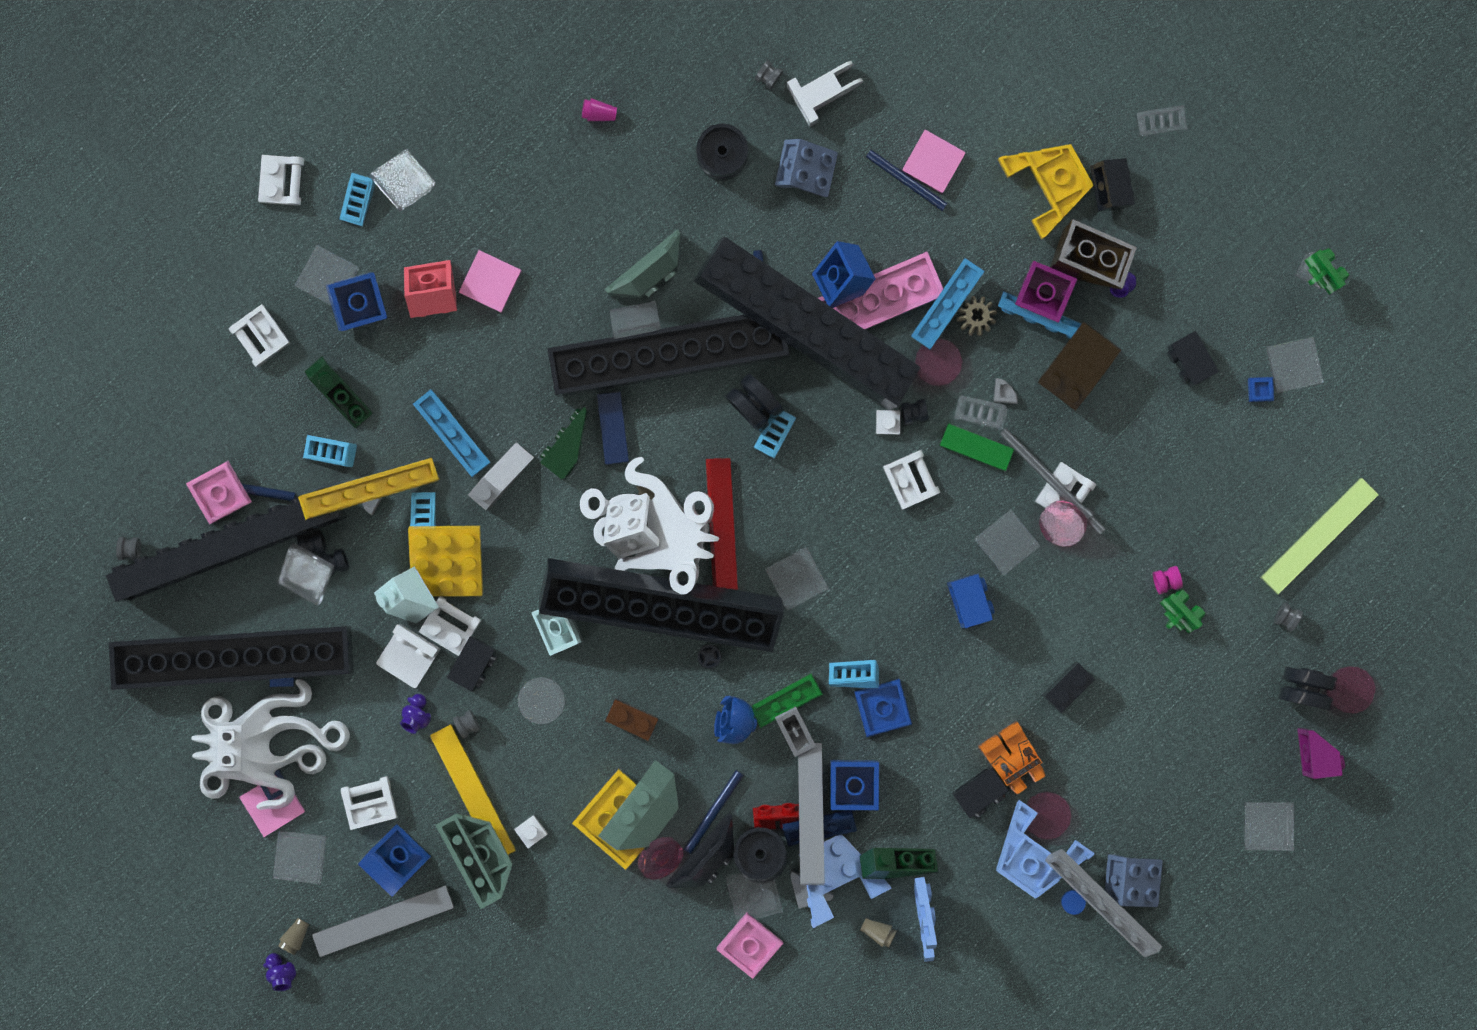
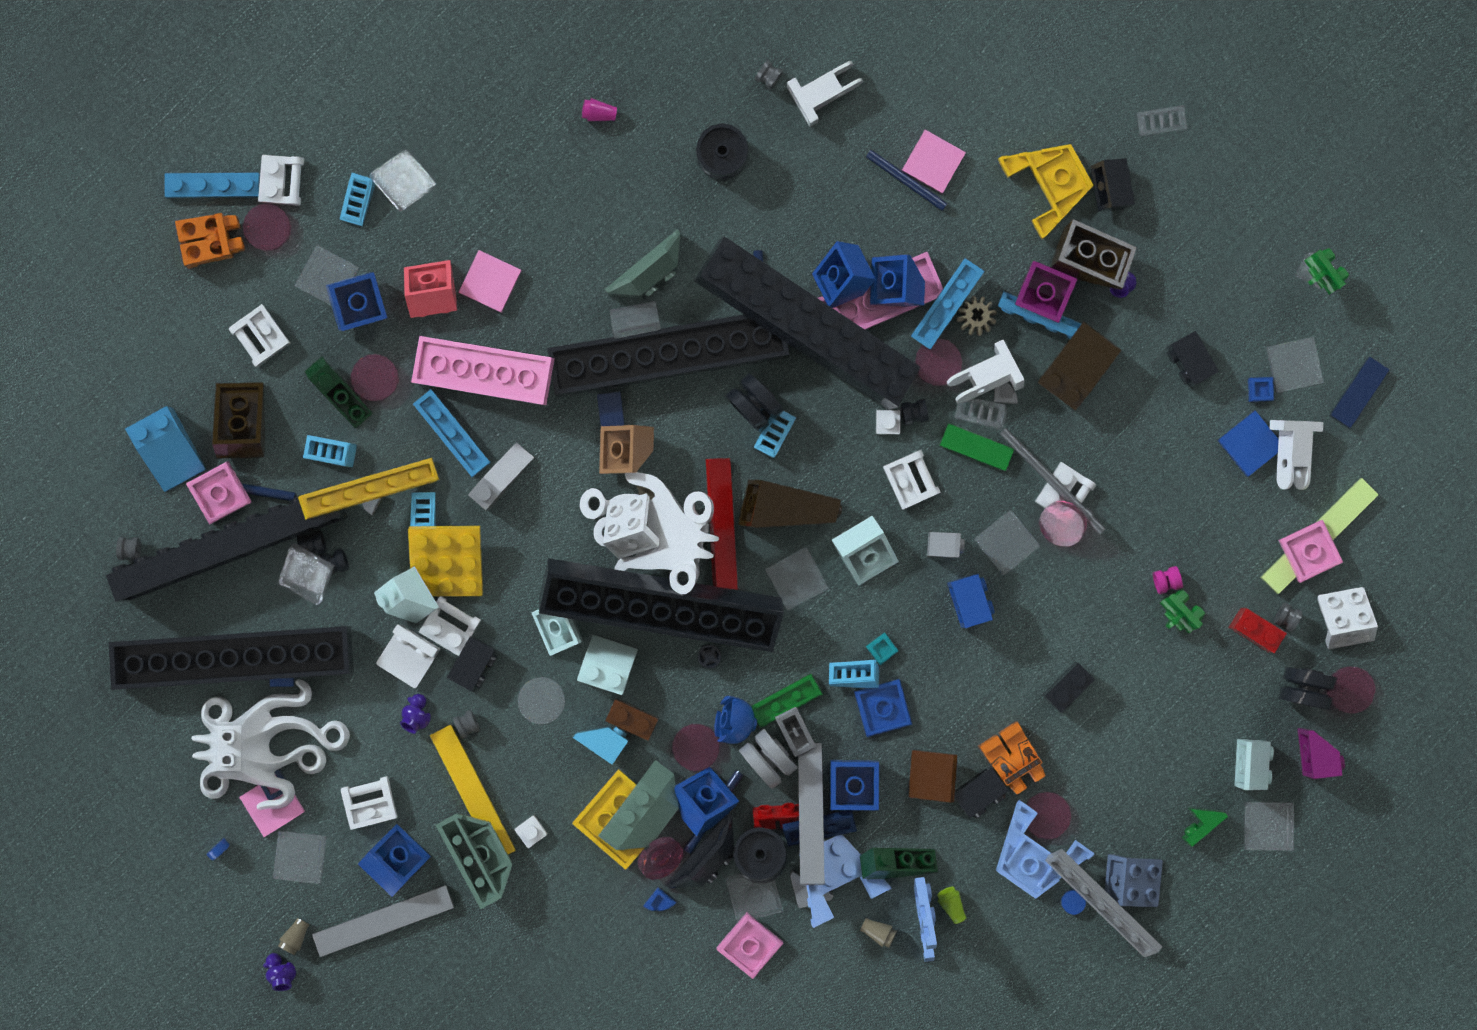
dark green slope [540,407,588,481] -> none
sand blue bracket [775,139,838,197] -> none
none -> dark azure slope [125,406,207,492]
none -> dark azure plate [165,173,260,198]
none -> orange hips [175,213,245,269]
none -> blue tile [206,838,230,861]
none -> dark brown slope [212,382,265,459]
none -> clear pink tile [243,204,291,251]
none -> clear pink tile [351,354,399,401]
none -> bright pink plate [411,336,554,405]
none -> medium azure slope [573,726,629,764]
none -> light aqua slope [577,635,638,695]
none -> medium nougat slope [599,425,654,474]
none -> blue tile [643,887,677,911]
none -> clear pink tile [673,724,719,771]
none -> blue slope [674,767,739,836]
none -> dark brown slope [738,479,842,528]
none -> light grey wheel [739,729,798,790]
none -> light aqua slope [832,516,899,586]
none -> teal tile [866,632,899,665]
none -> blue slope [870,255,925,307]
none -> reddish brown tile [908,750,958,803]
none -> light grey slope [927,532,965,558]
none -> lime cone [937,887,966,924]
none -> white piece [947,340,1024,404]
none -> green slope [1182,807,1228,847]
none -> blue tile [1217,410,1279,477]
none -> red brick [1228,608,1287,653]
none -> light aqua slope [1234,739,1274,790]
none -> white piece [1270,420,1323,490]
none -> bright pink tile [1278,520,1343,583]
none -> white bracket [1317,587,1378,649]
none -> dark blue tile [1329,357,1389,429]

